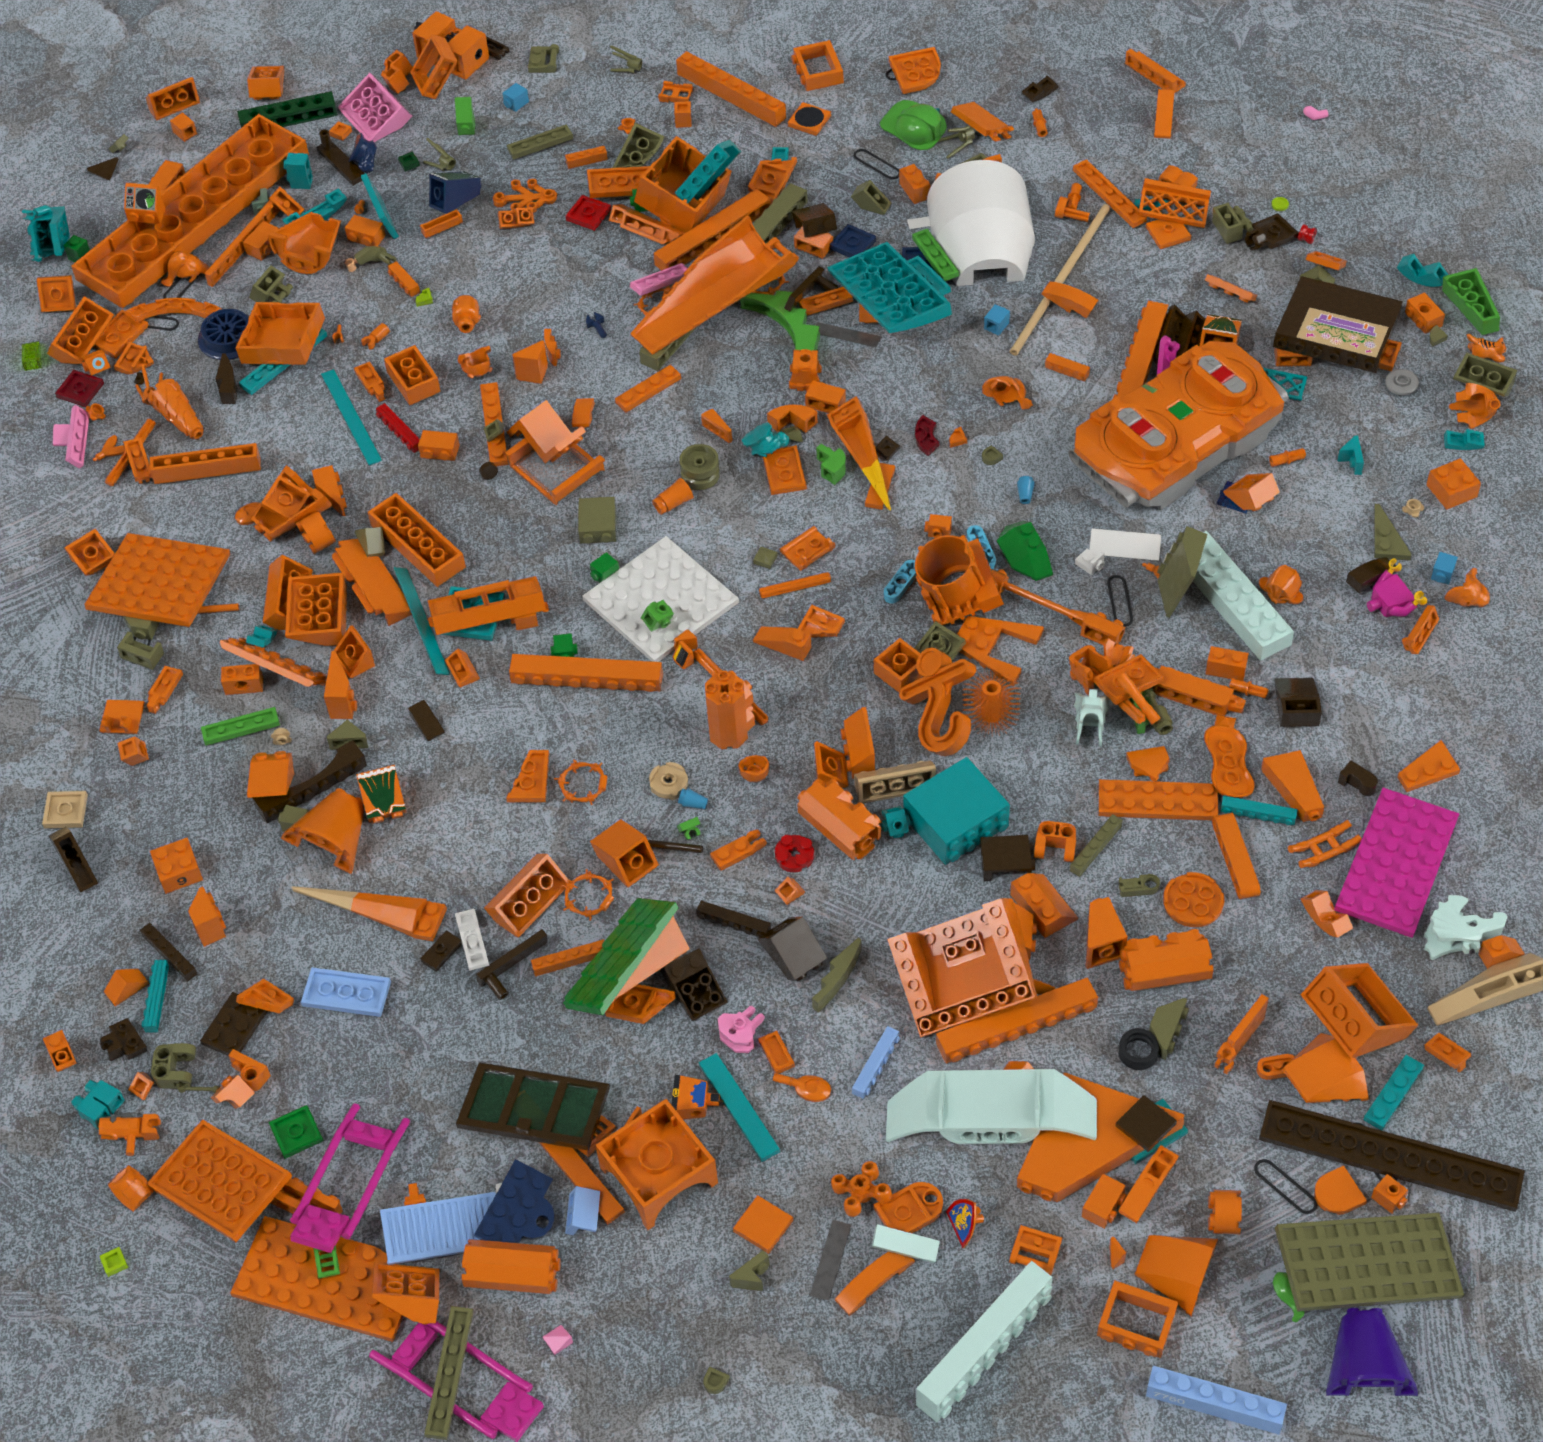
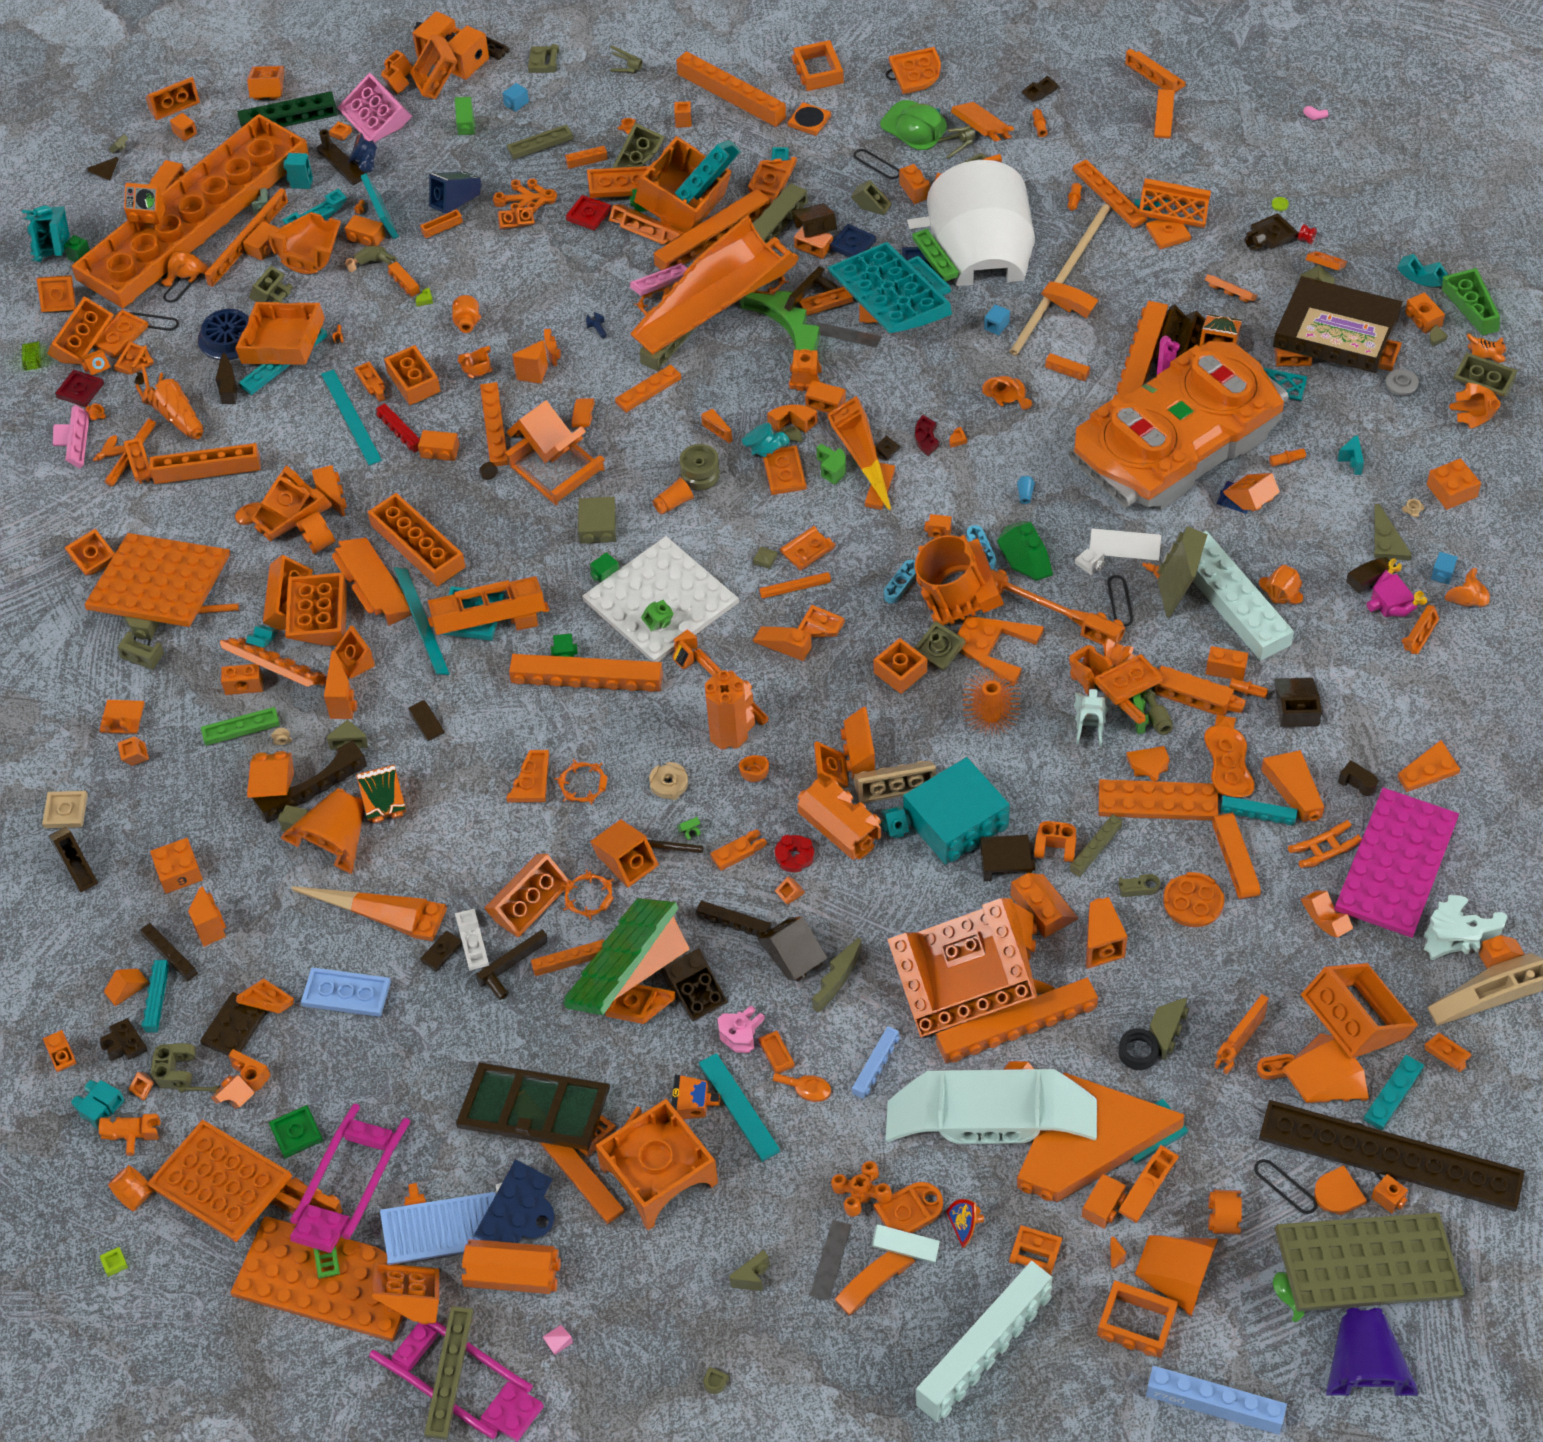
orange tile [125,298,222,323] -> none
orange hinge [147,666,183,714] -> none
orange slope [269,186,305,216] -> none
olive slope [355,527,385,557] -> none
orange bar [361,323,390,350] -> none
dark green plate [398,151,420,172] -> none
olive plant [423,138,456,171] -> none
orange slope [445,648,480,688] -> none
olive slope [484,419,505,442] -> none
light blue panel [565,1186,600,1235] -> none
orange piece [658,81,693,103] -> none
dark azure cone [678,788,708,810] -> none
orange tile [733,1195,793,1254] -> none
orange piece [899,647,976,756] -> none
olive tile [982,445,1003,465] -> none
orange piece [1054,196,1090,222] -> none
orange piece [1116,672,1161,725] -> none
dark brown tile [1116,1095,1177,1152] -> none
orange brick [1119,929,1214,991] -> none
orange brick [1158,165,1198,188] -> none
olive brick [1212,203,1253,244] -> none
teal slope [1444,429,1485,450] -> none

